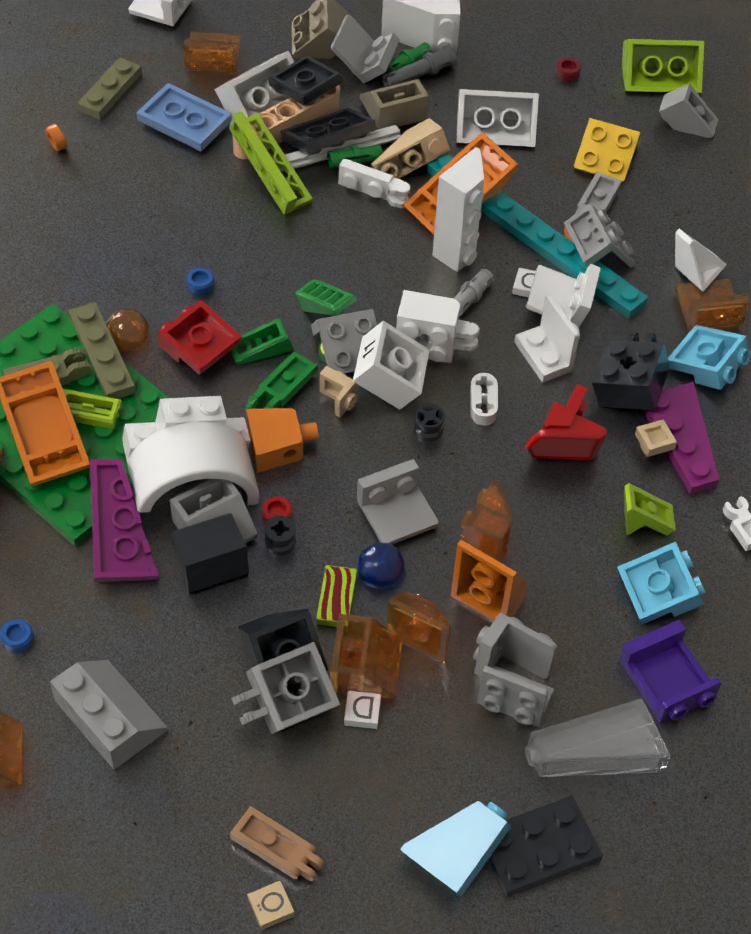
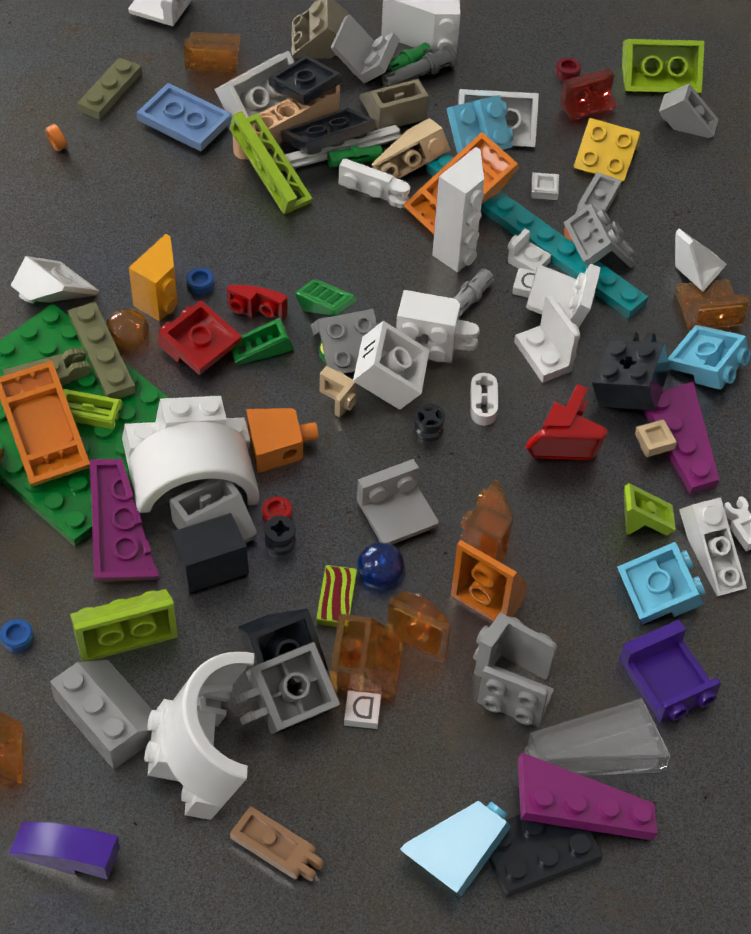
green hinge [245,352,318,409] -> none
tan tile [247,881,294,930] -> none
none -> dark purple slope [9,822,120,880]
none -> white slope [11,256,99,304]
none -> lime slope [70,589,178,662]
none -> light orange slope [129,234,178,322]
none -> white piece [144,652,254,820]
none -> red slope [226,285,288,321]
none -> medium azure plate [446,95,513,154]
none -> white bracket [507,229,551,271]
none -> magenta wing [518,753,658,840]
none -> white tile [531,172,559,200]
none -> clear red bracket [560,68,617,120]
none -> white slope [679,497,747,596]

